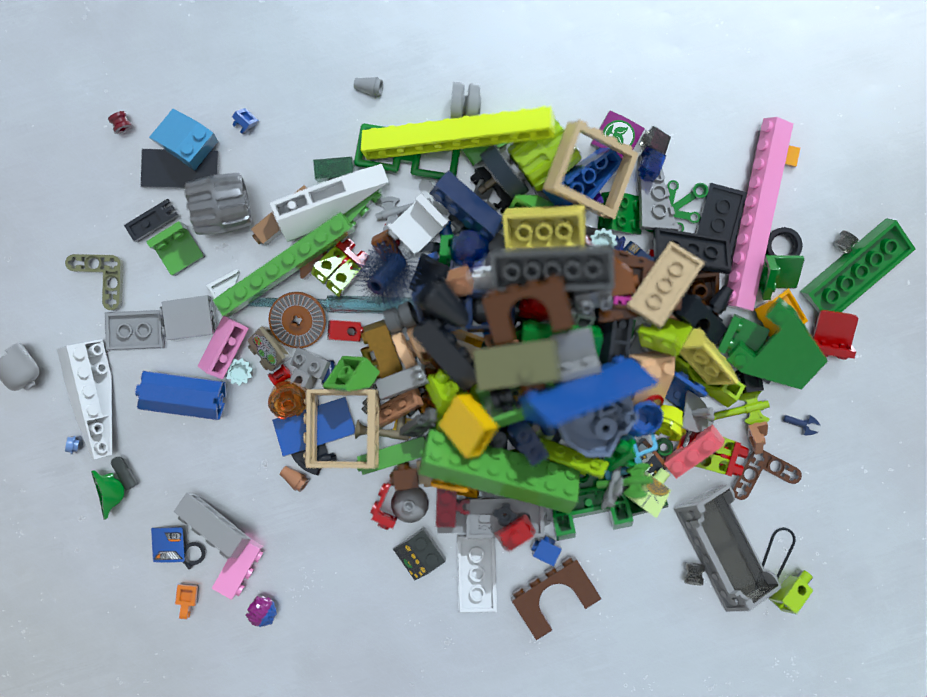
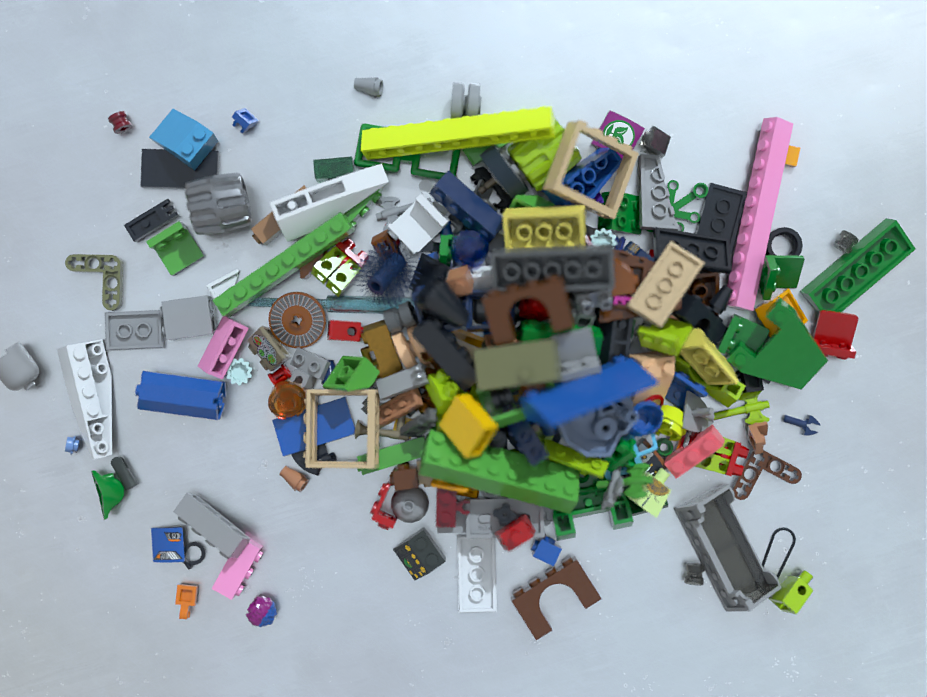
clear blue window [637,147,667,182] -> none

